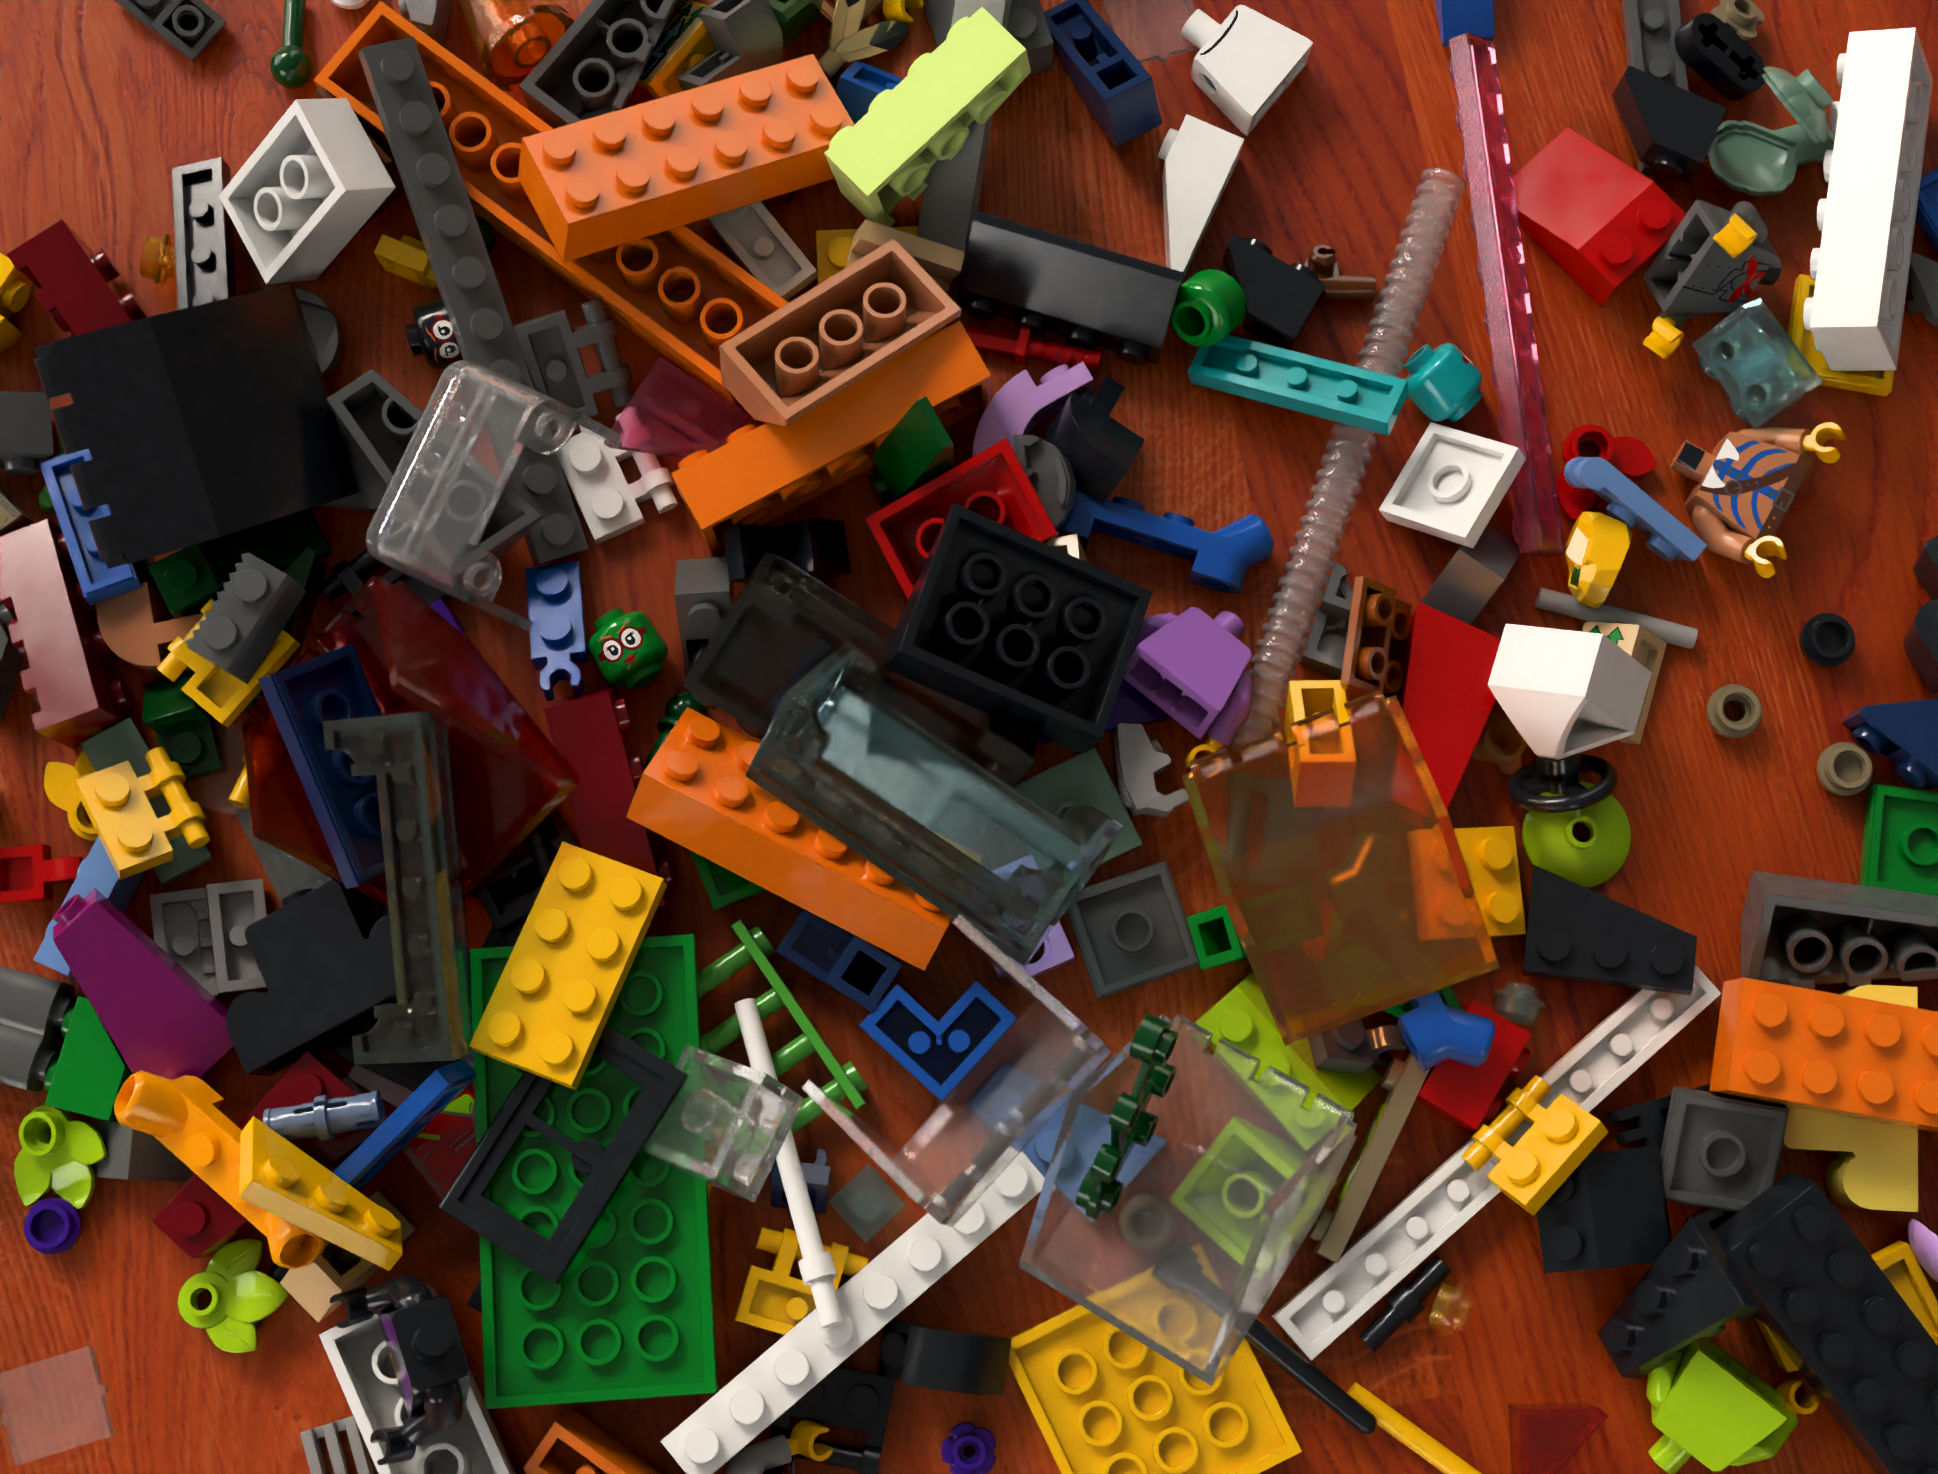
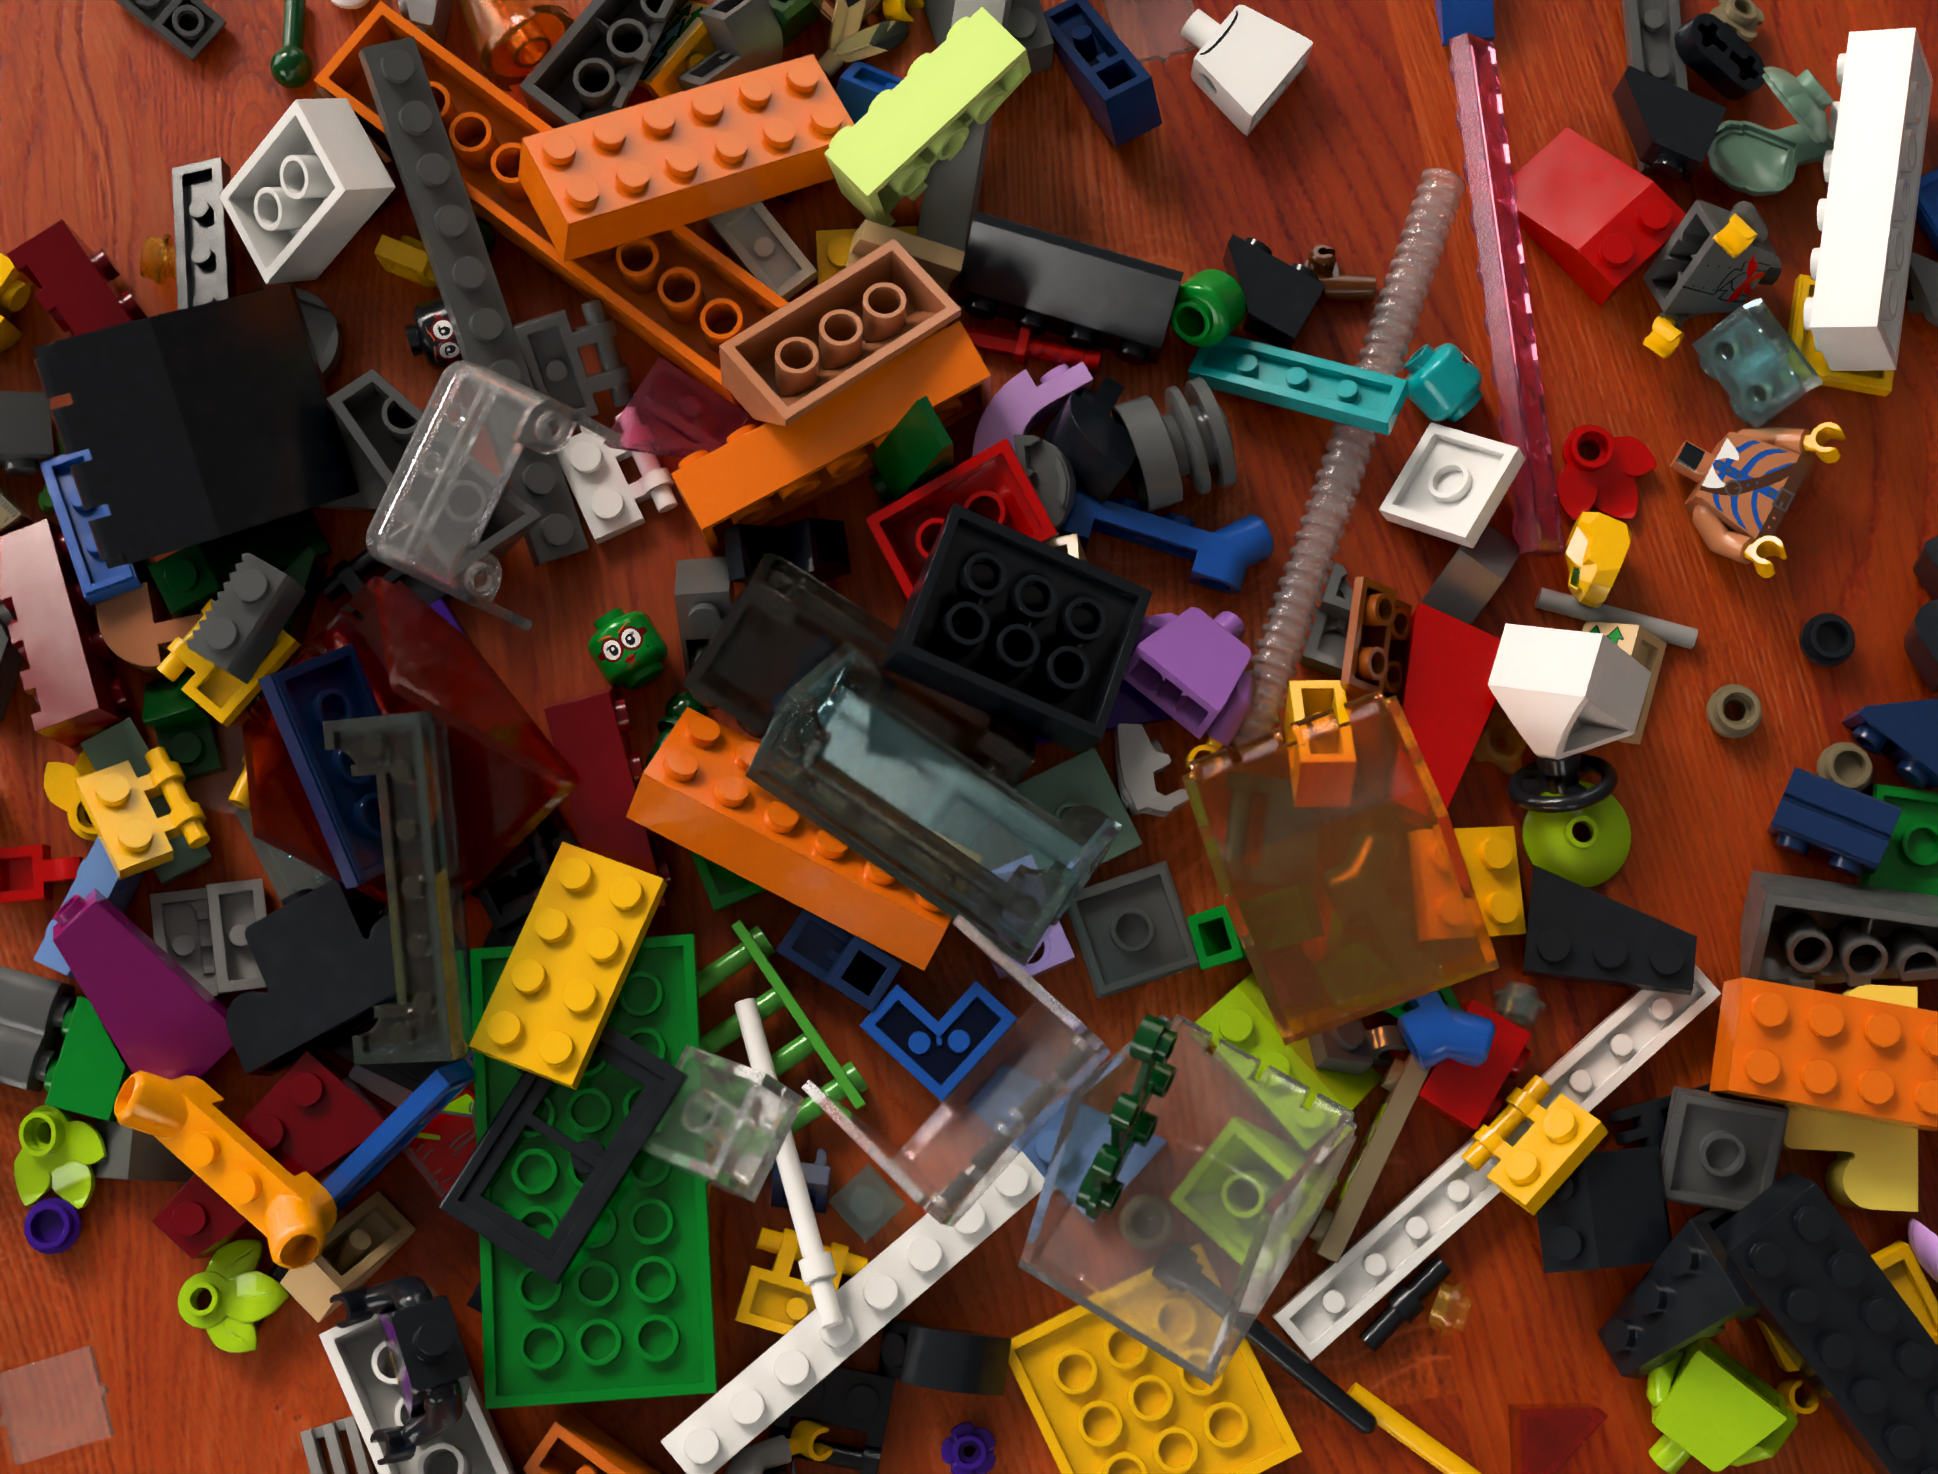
yellow wing [239,1116,403,1271] -> none
sand blue pin [263,1090,385,1142] -> none
blue plate [525,561,589,701] -> none
white slope [1158,114,1244,286] -> none
medium blue plate [1564,457,1708,562] -> none
none -> dark grey wheel [1112,377,1237,513]
none -> dark blue brick [1767,767,1902,878]

